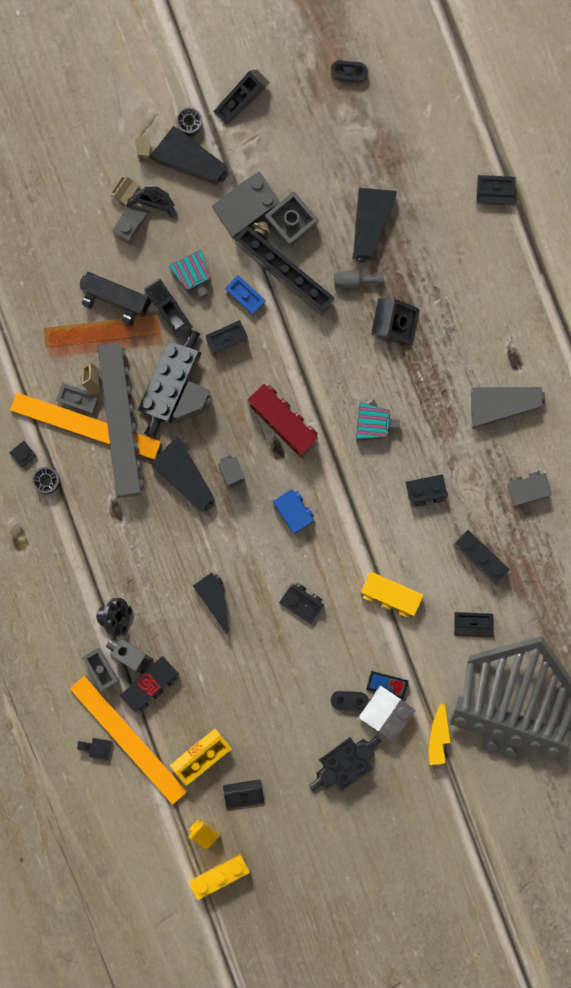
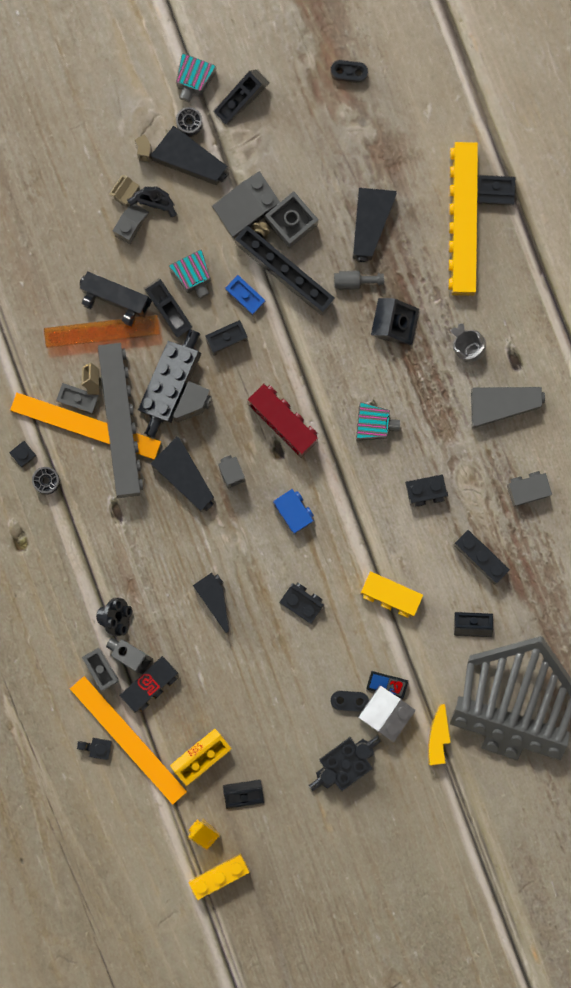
none -> dark grey torso [176,53,216,102]
none -> yellow brick [448,142,478,296]
none -> flat silver hat [451,323,486,362]

